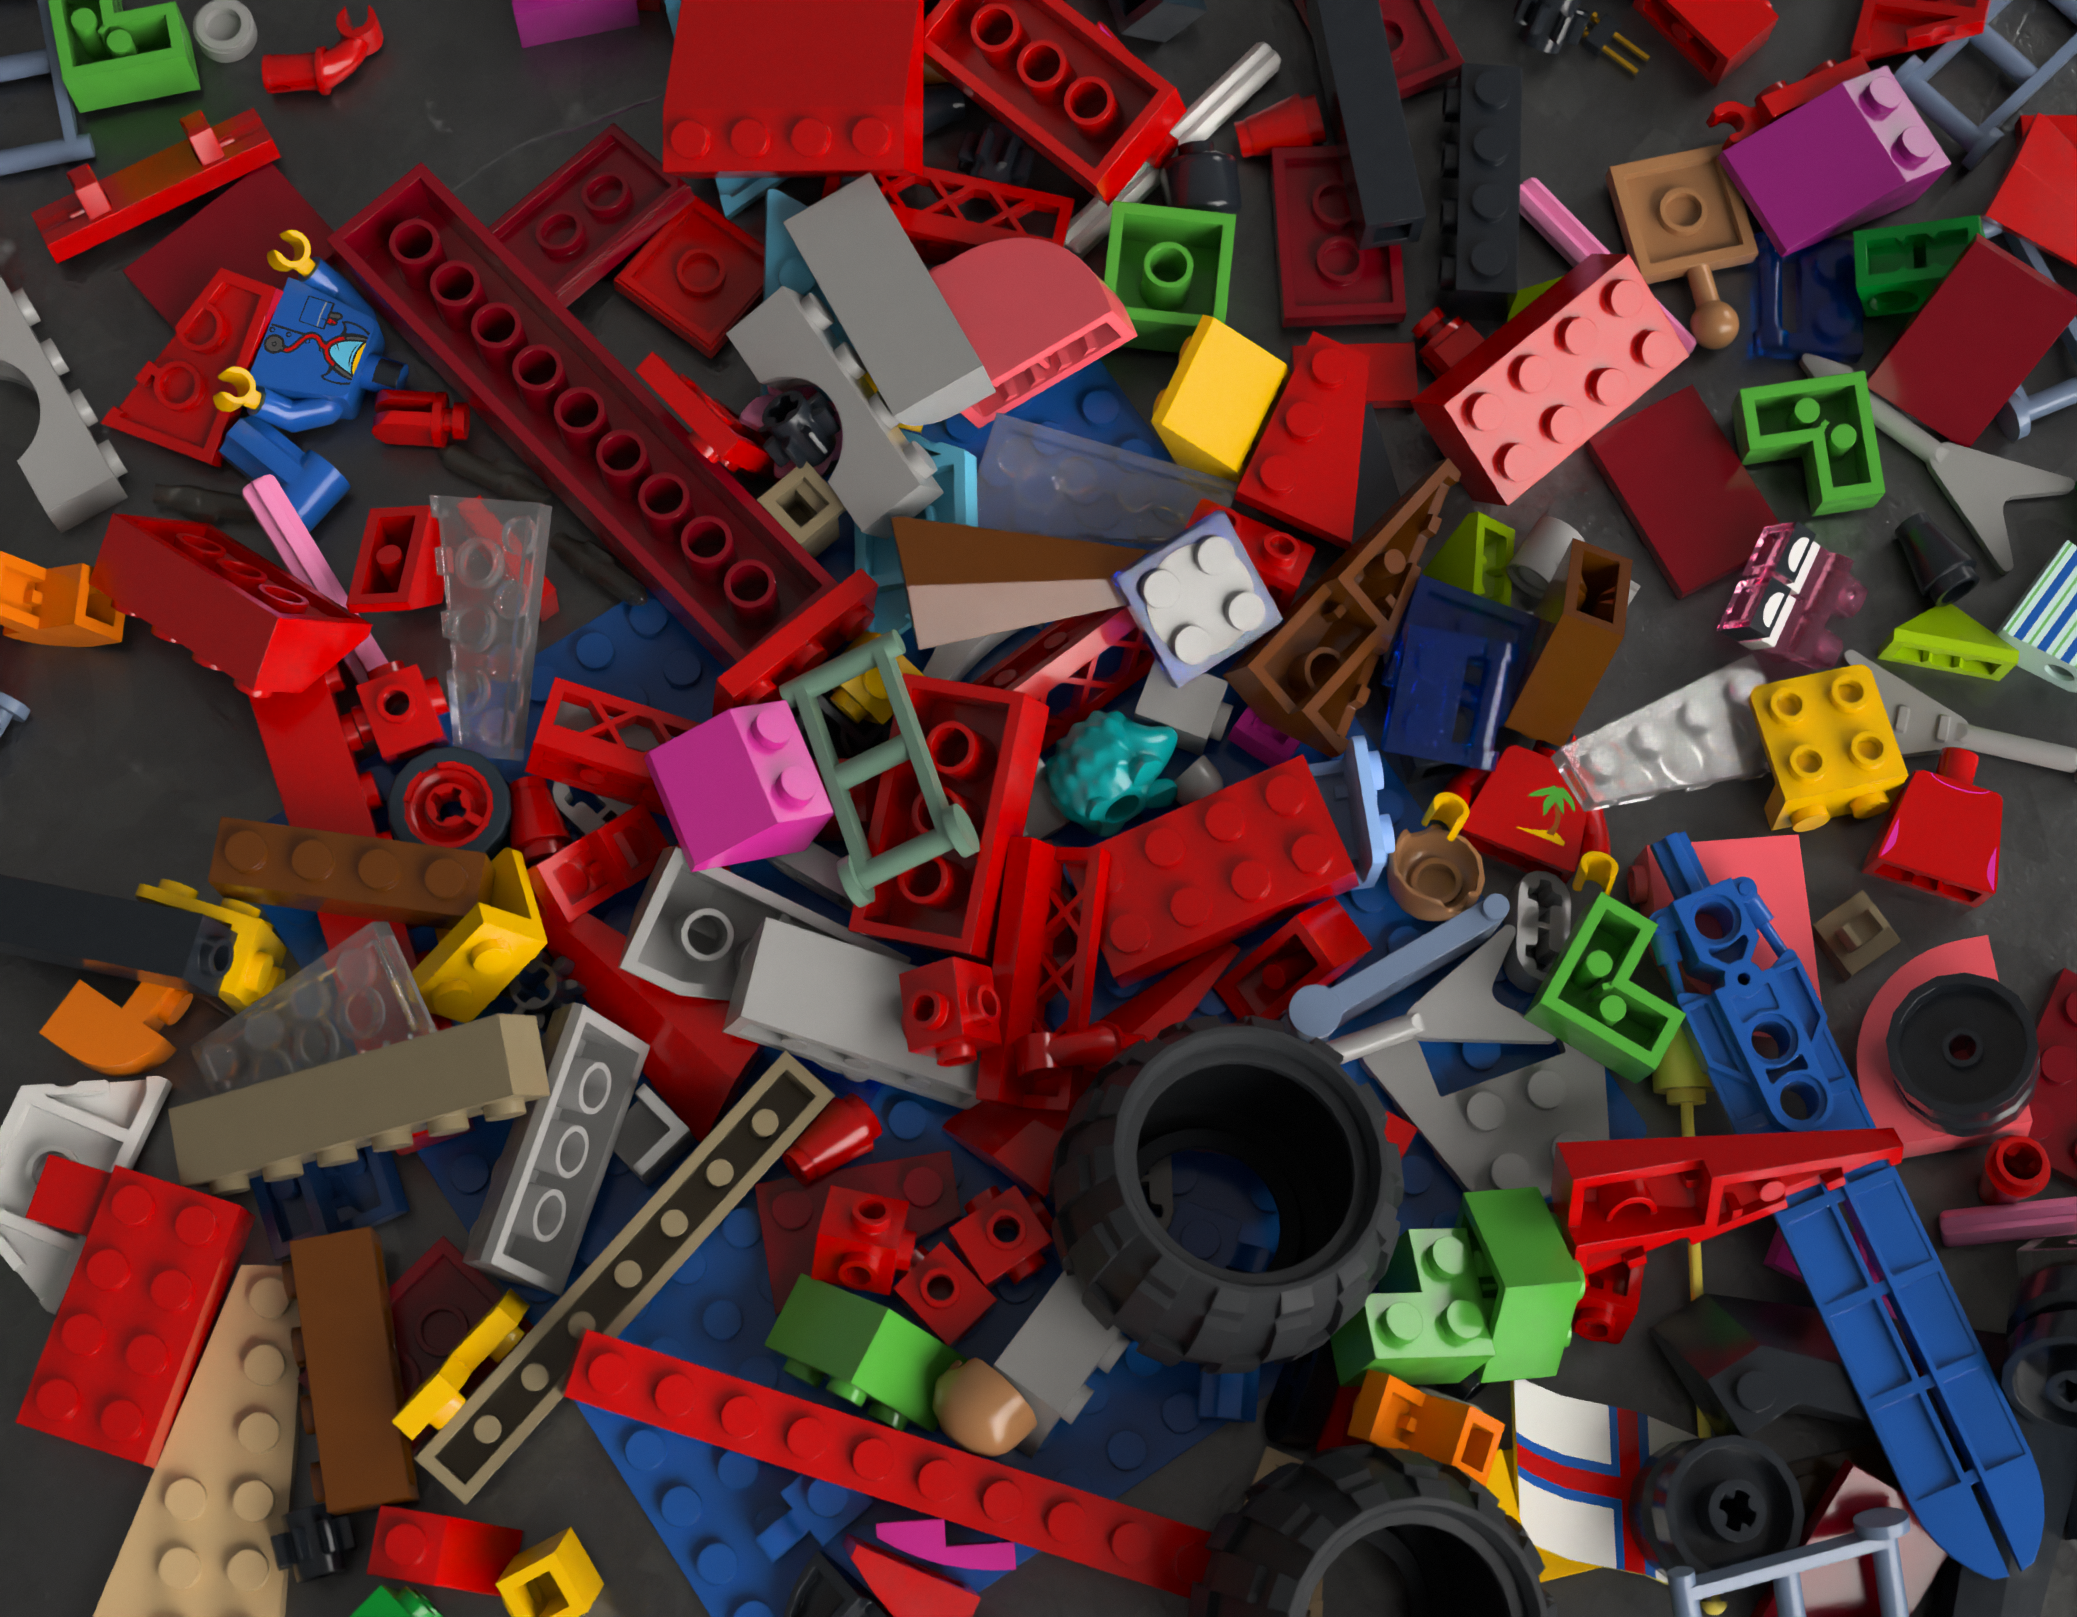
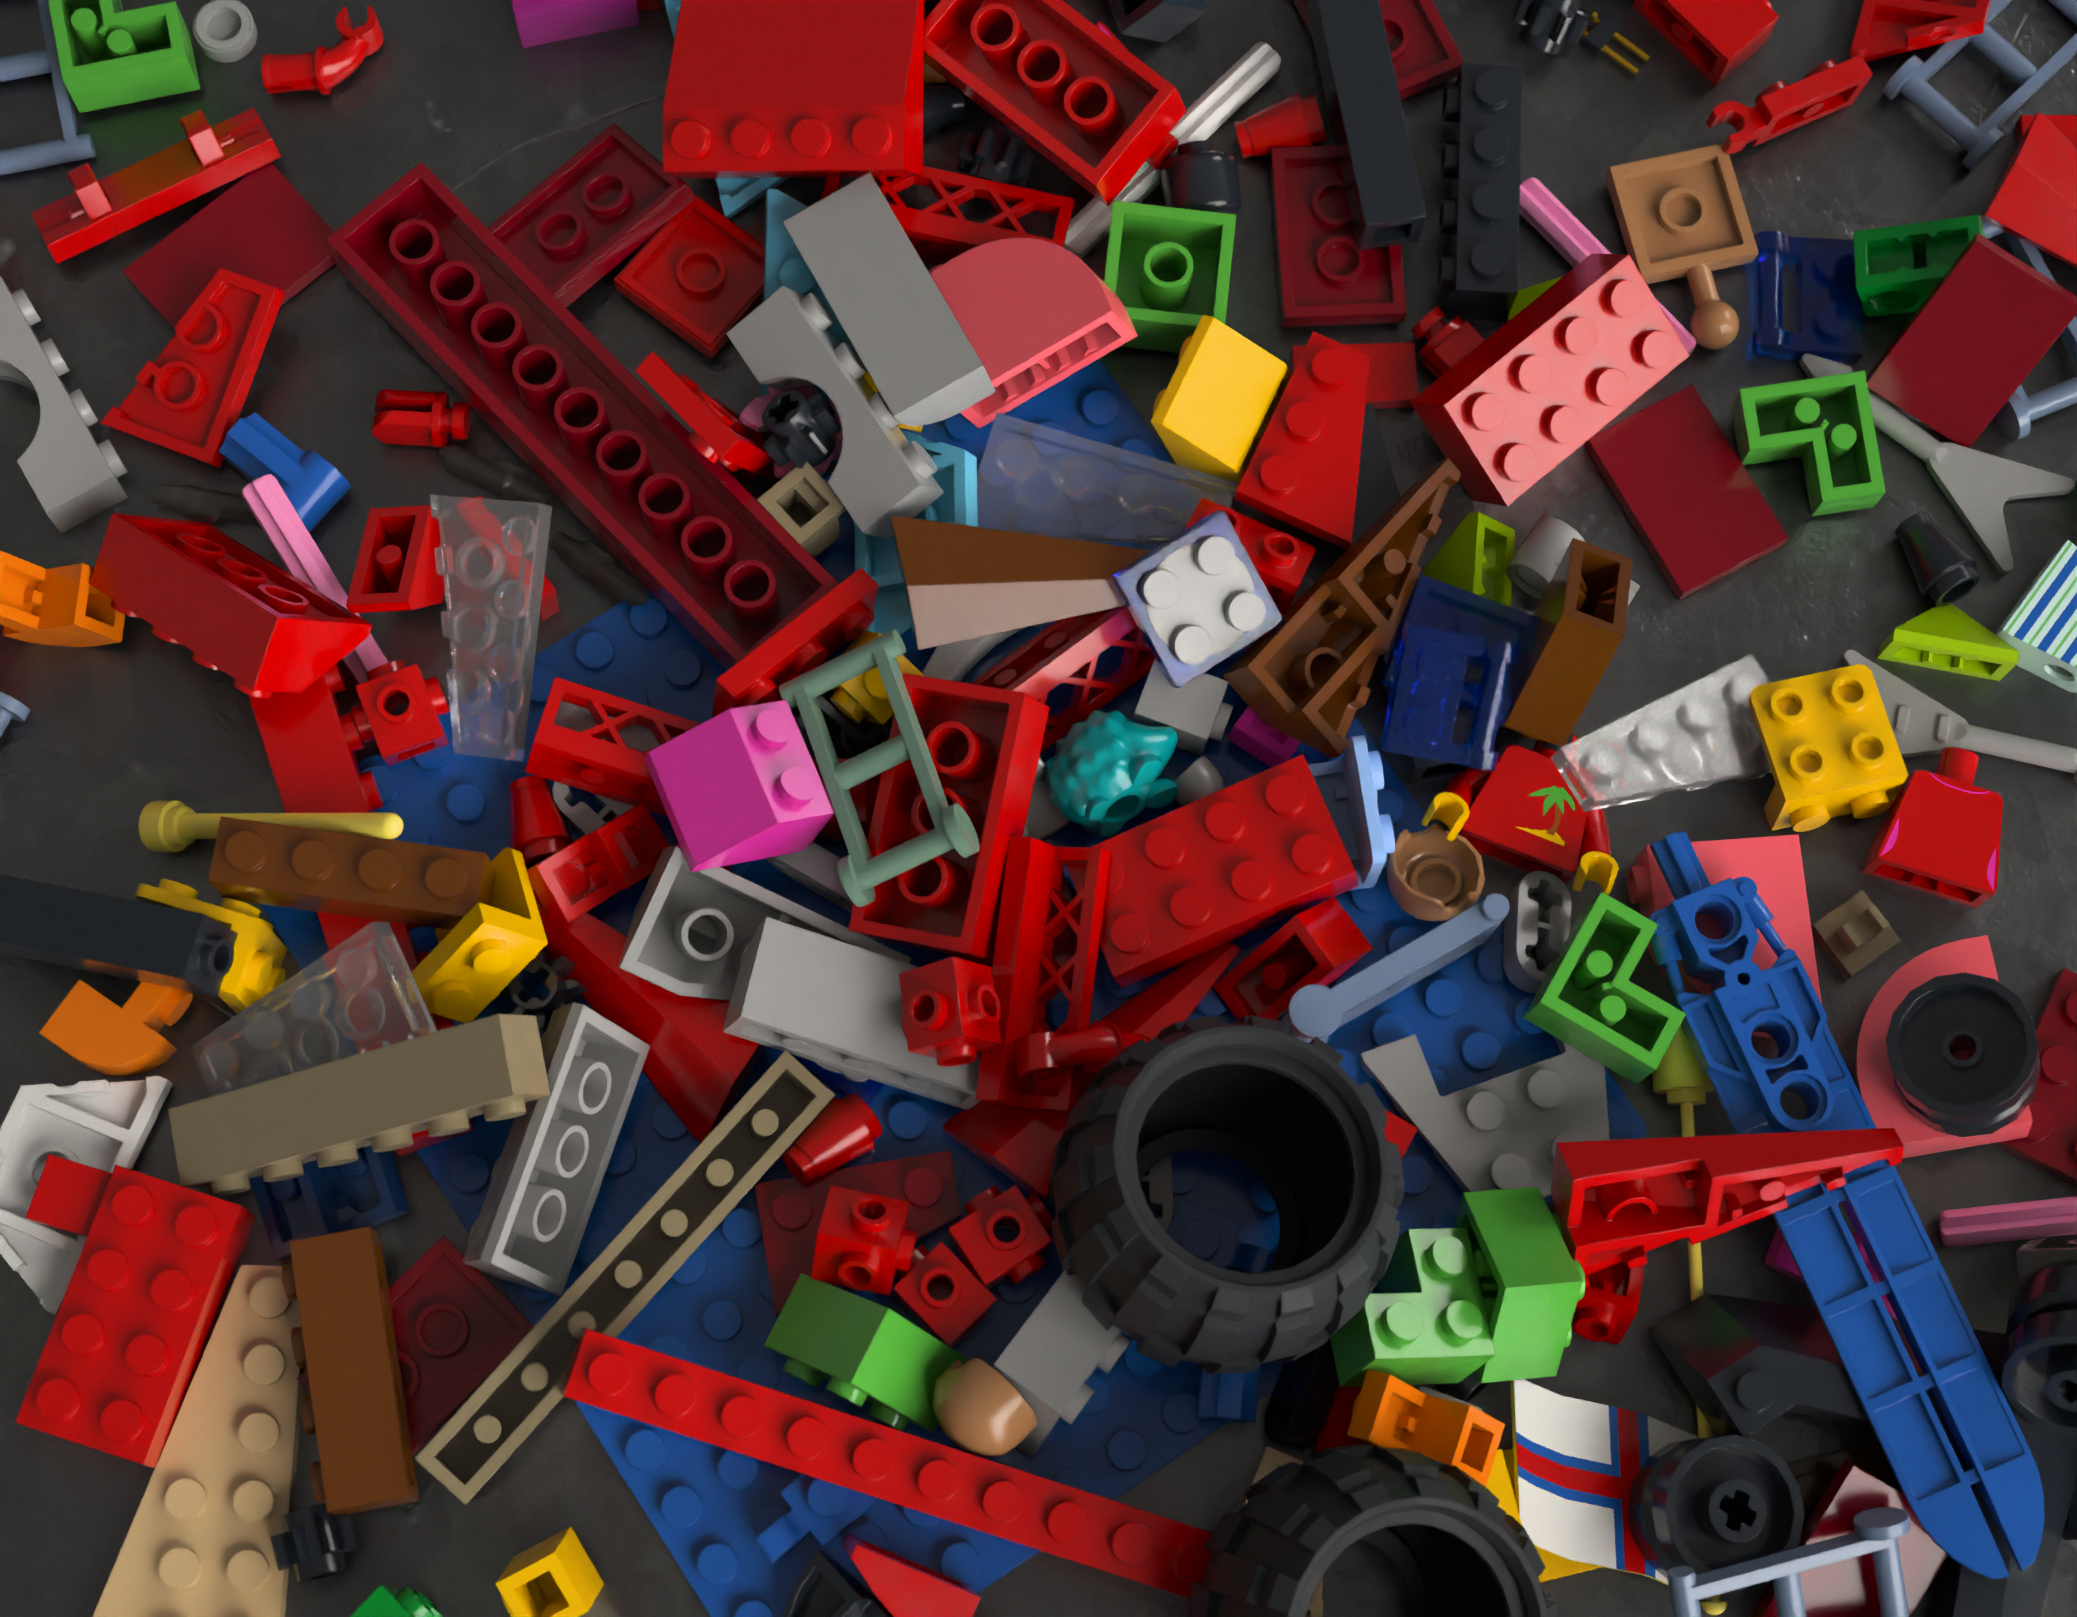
blue torso [213,230,409,433] -> none
red slope [367,1505,524,1597] -> none
wheel [387,746,511,861] -> none
yellow plate [392,1288,530,1440] -> none
light grey panel [613,1083,695,1187] -> none
dark pink slope [876,1517,1016,1570] -> none
light grey piece [1325,924,1557,1065] -> none
clear pink hips [1717,521,1868,670] -> none
magenta slope [1718,65,1951,257] -> none
red cone [1978,1135,2051,1206] -> none
none -> light yellow piece [138,800,403,852]

